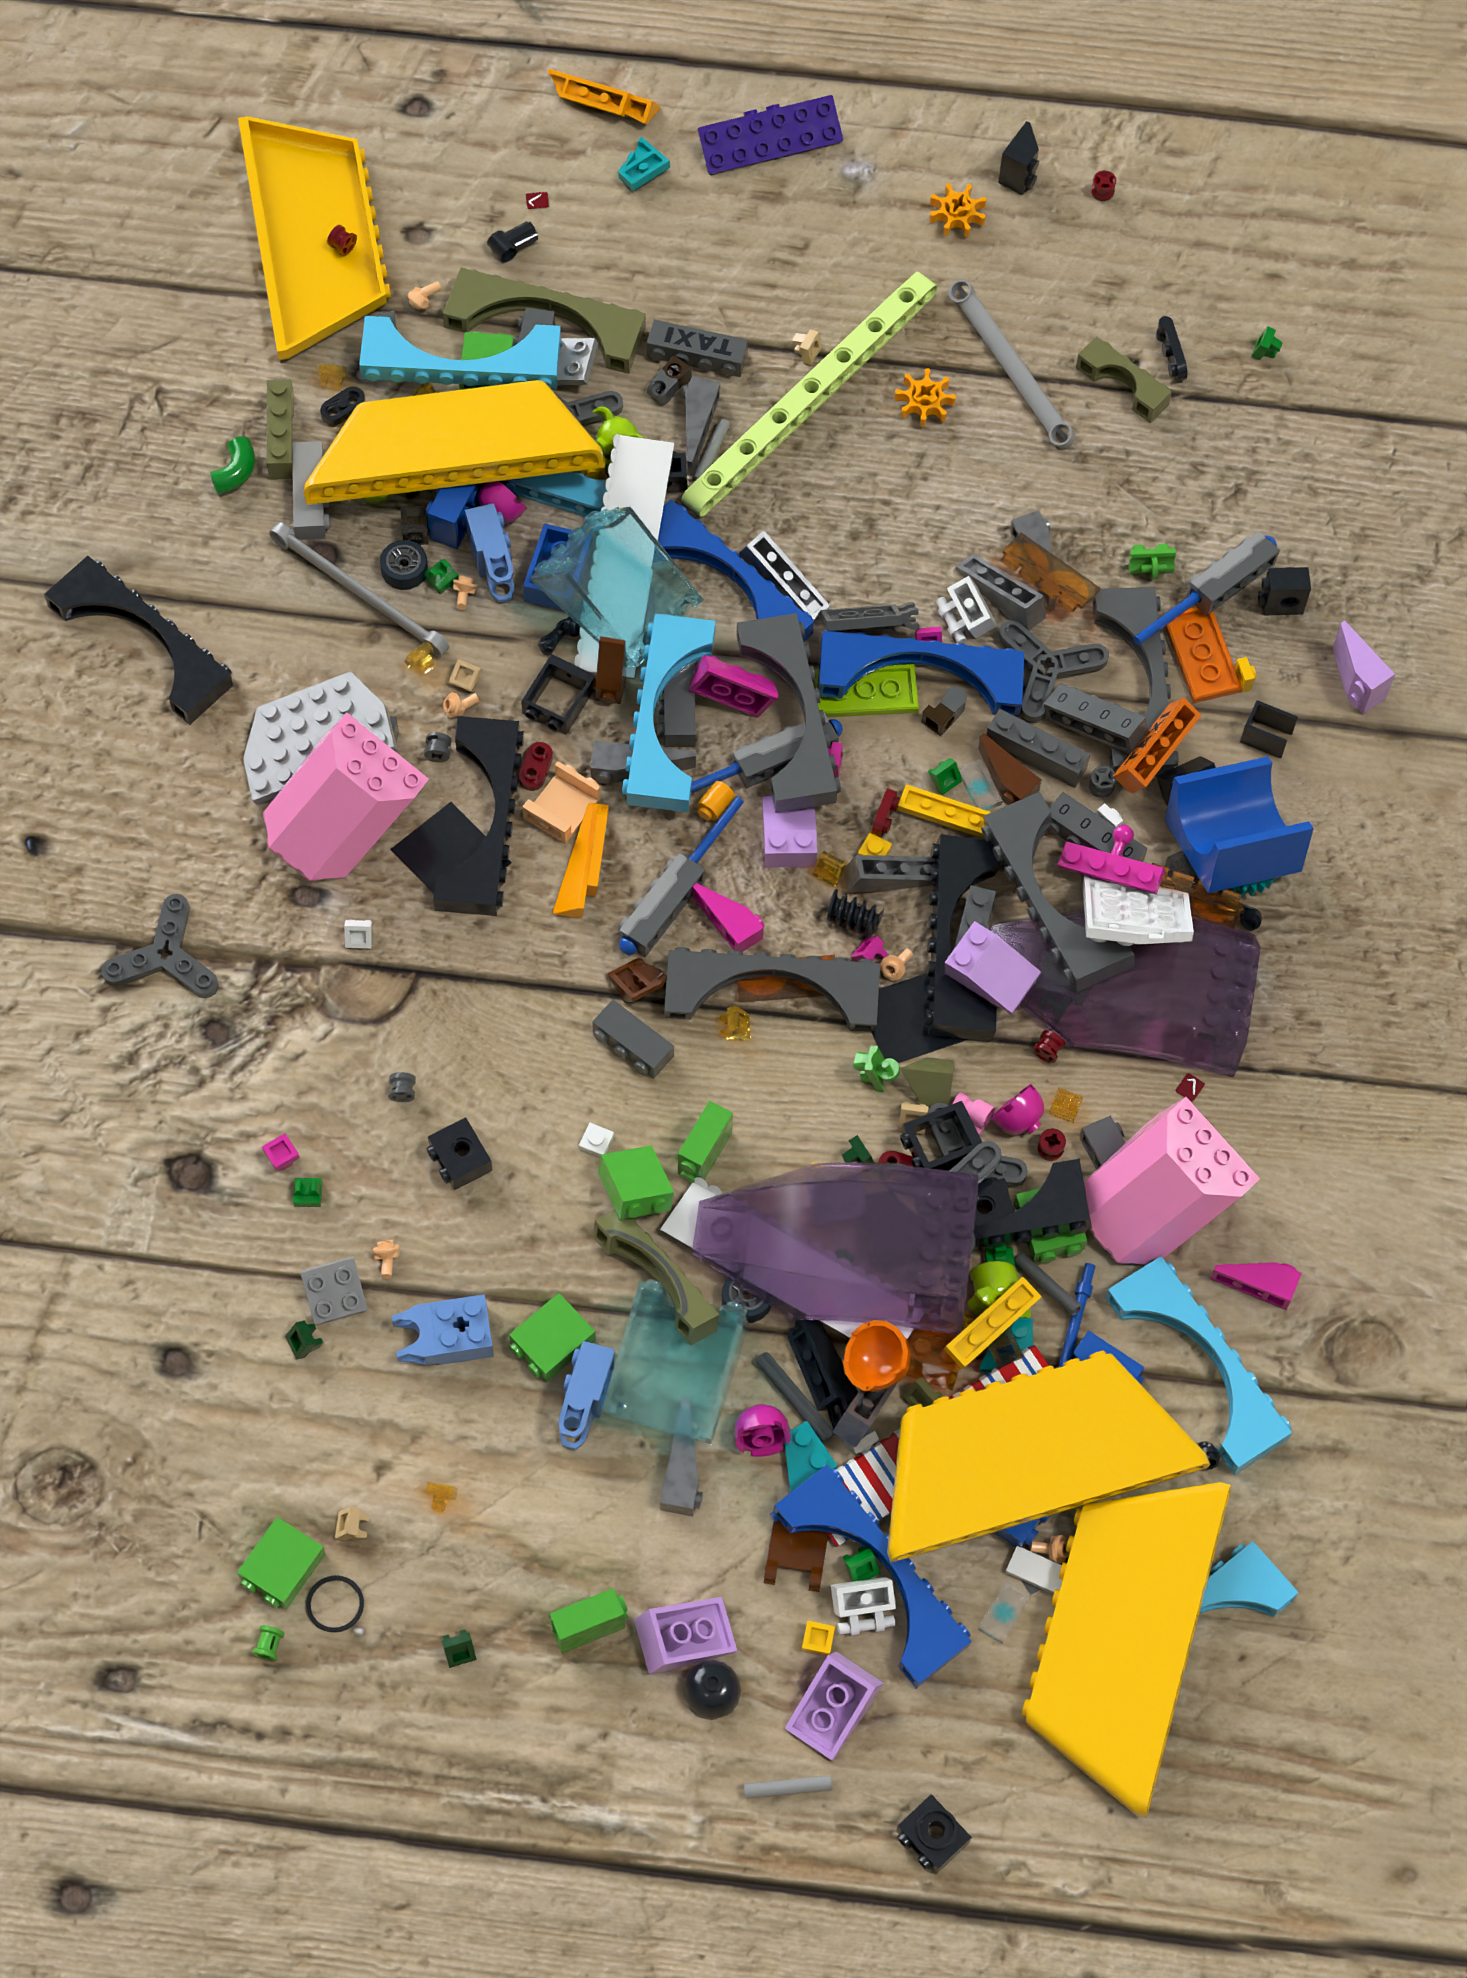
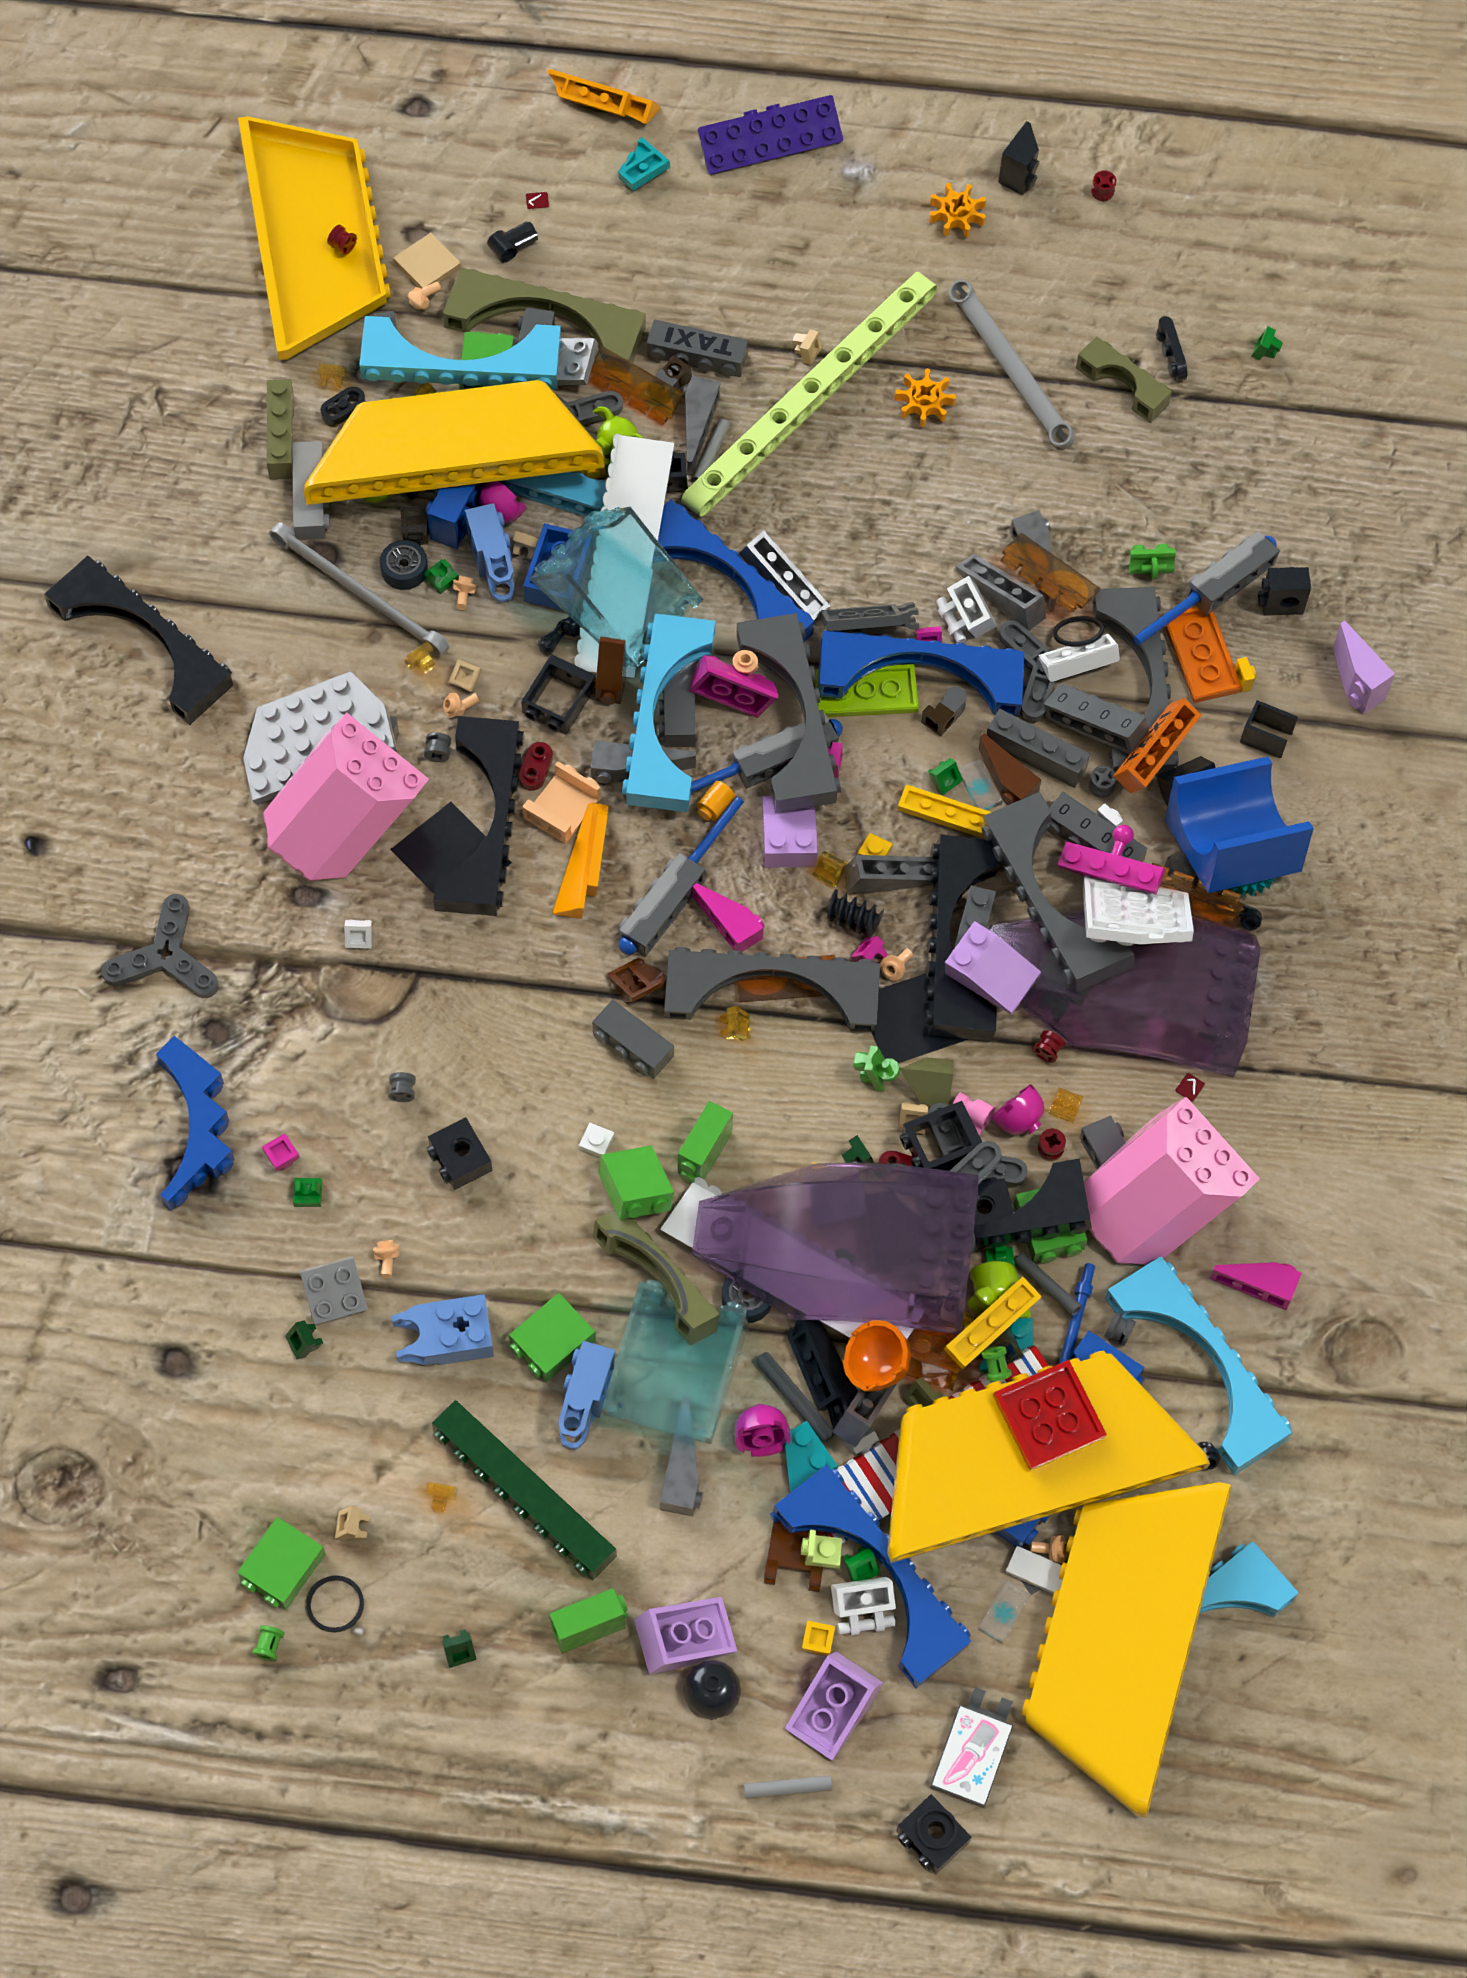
green cylinder [210,436,255,496] -> none
dark red plate [871,788,901,837] -> none
none -> blue arch [156,1036,235,1211]
none -> tan tile [393,233,461,289]
none -> dark green brick [432,1399,617,1580]
none -> tan tile [513,531,539,559]
none -> clear orange windscreen [590,346,683,425]
none -> light nougat plate [733,650,758,675]
none -> yellowish green bracket [801,1530,842,1569]
none -> tile [930,1687,1014,1808]
none -> bright green bush [981,1346,1011,1381]
none -> red plate [993,1360,1107,1471]
none -> white slope [1038,634,1120,682]
none -> black piece [1053,616,1104,647]
none -> dark grey wheel [1104,1312,1136,1346]

